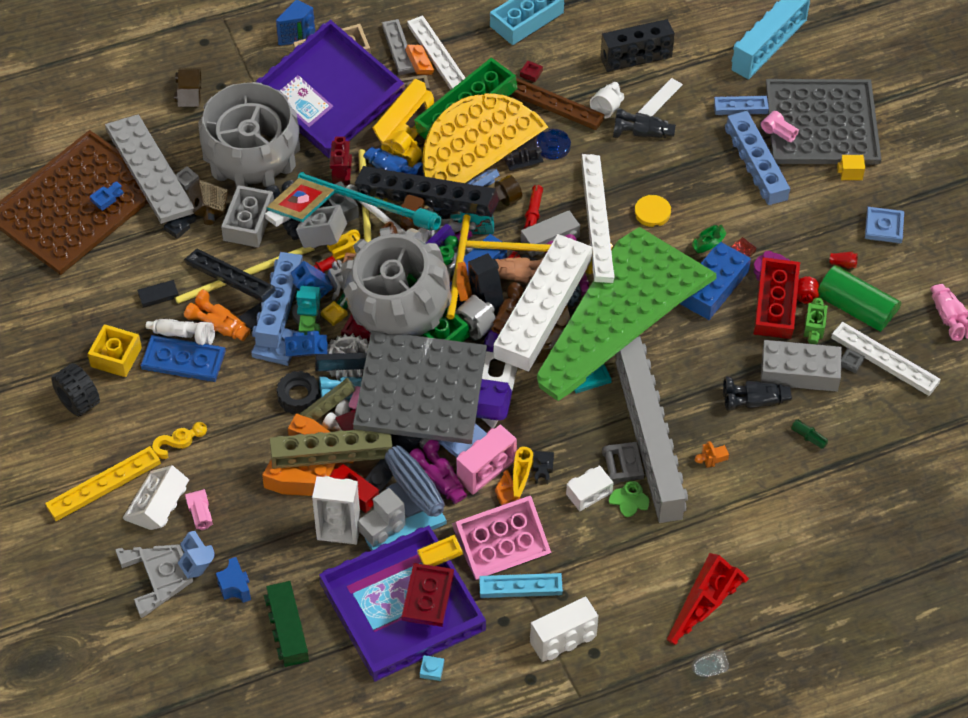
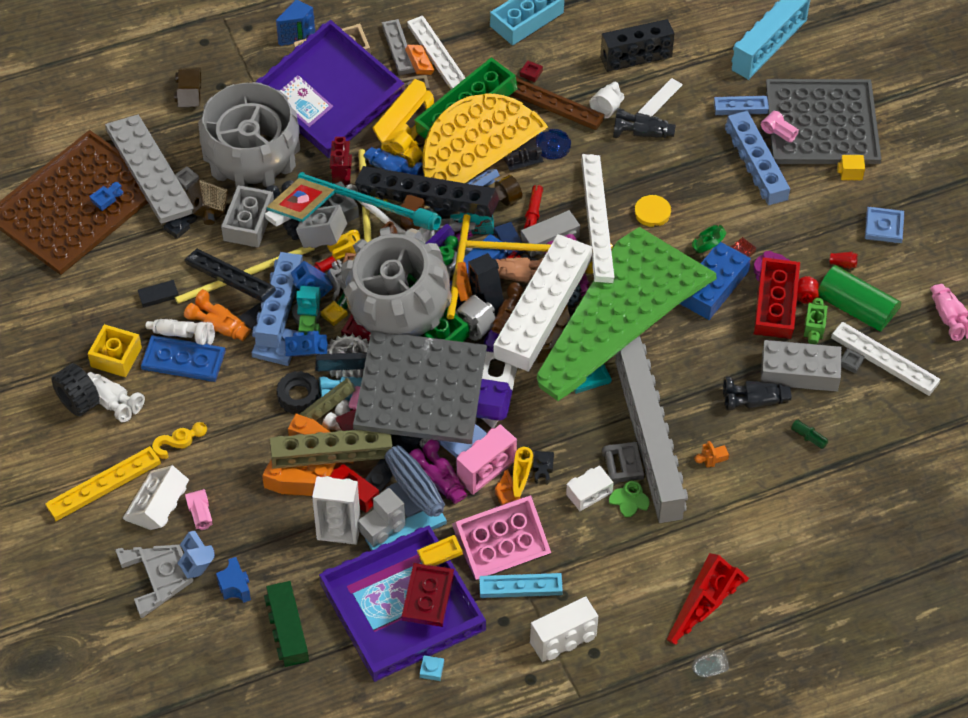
none -> white piece [88,372,145,422]
none -> dark blue tile [494,222,525,256]

